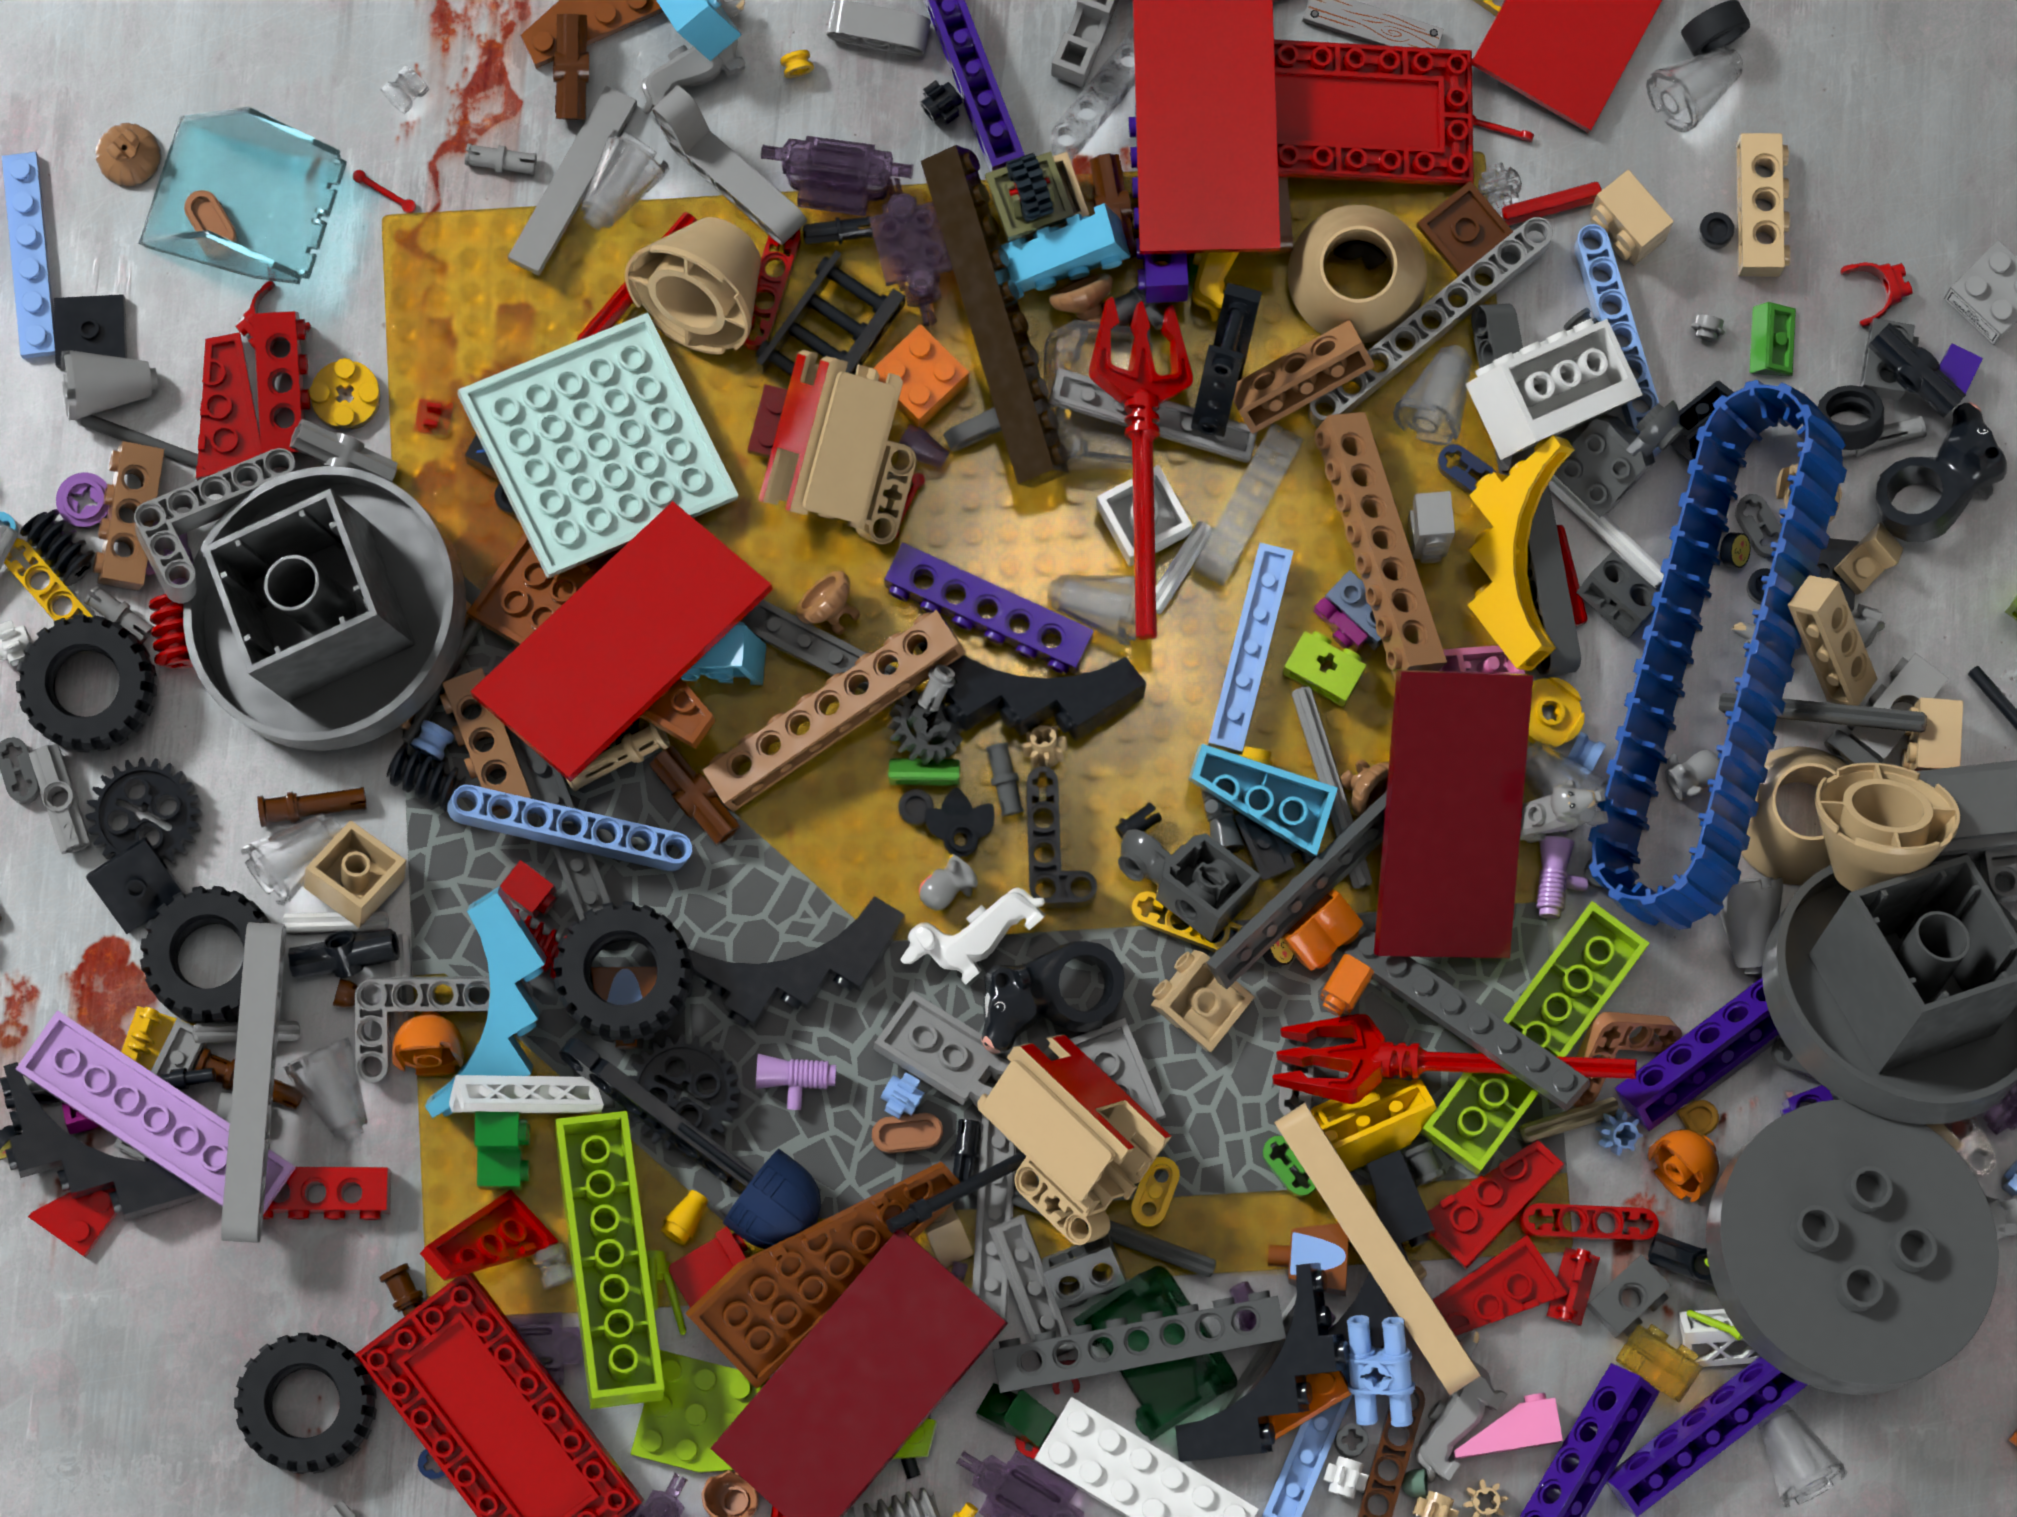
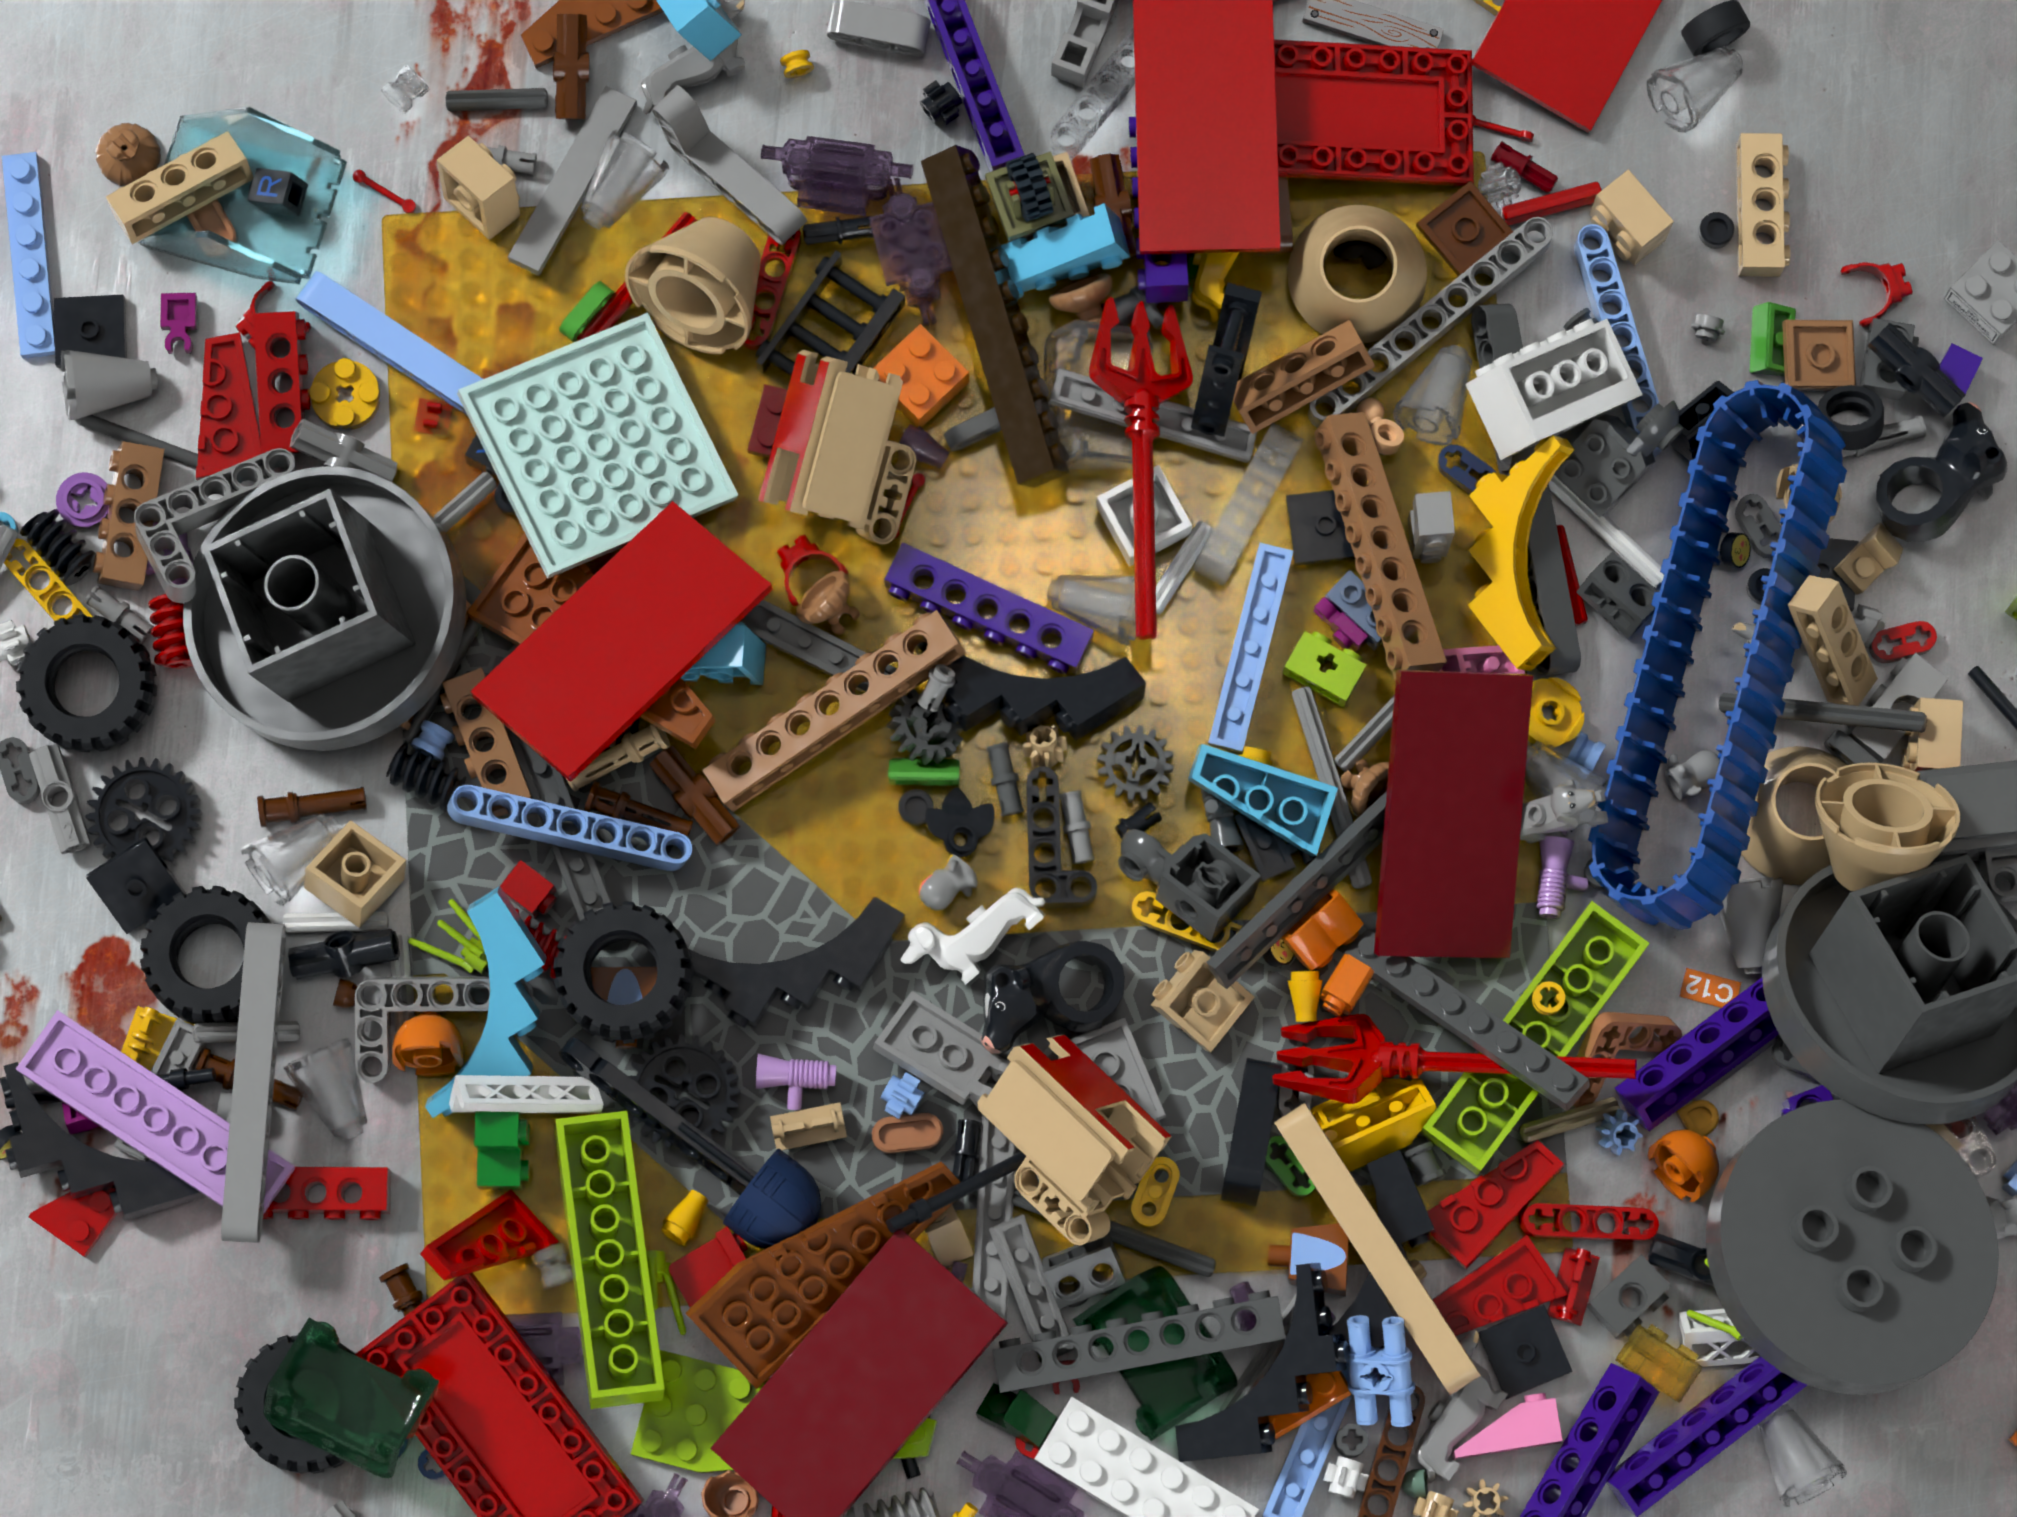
none -> tan brick [106,131,254,245]
none -> magenta plate [160,293,197,354]
none -> black brick [247,168,309,217]
none -> clear green windscreen [263,1318,439,1478]
none -> light blue beam [295,271,483,415]
none -> lime plant [408,899,488,974]
none -> light grey axle [434,472,497,532]
none -> tan brick [437,136,521,240]
none -> dark grey axle [445,88,548,111]
none -> bright green beam [559,281,615,342]
none -> reddish brown pin [584,781,694,837]
none -> tan hinge [770,1102,847,1151]
none -> red helmet [776,534,848,607]
none -> light grey pin [1059,790,1095,864]
none -> dark grey gear [1097,725,1174,803]
none -> black beam [1221,1058,1282,1207]
none -> black plate [1286,490,1355,566]
none -> yellow cone [1287,971,1323,1022]
none -> light grey axle [1334,696,1394,772]
none -> light nougat plate [1357,398,1404,455]
none -> black plate [1478,1305,1573,1400]
none -> dark red axle [1490,141,1558,192]
none -> yellow bush [1532,981,1566,1016]
none -> orange sticker [1679,968,1742,1008]
none -> medium nougat plate [1782,320,1856,391]
none -> red beam [1869,621,1937,664]

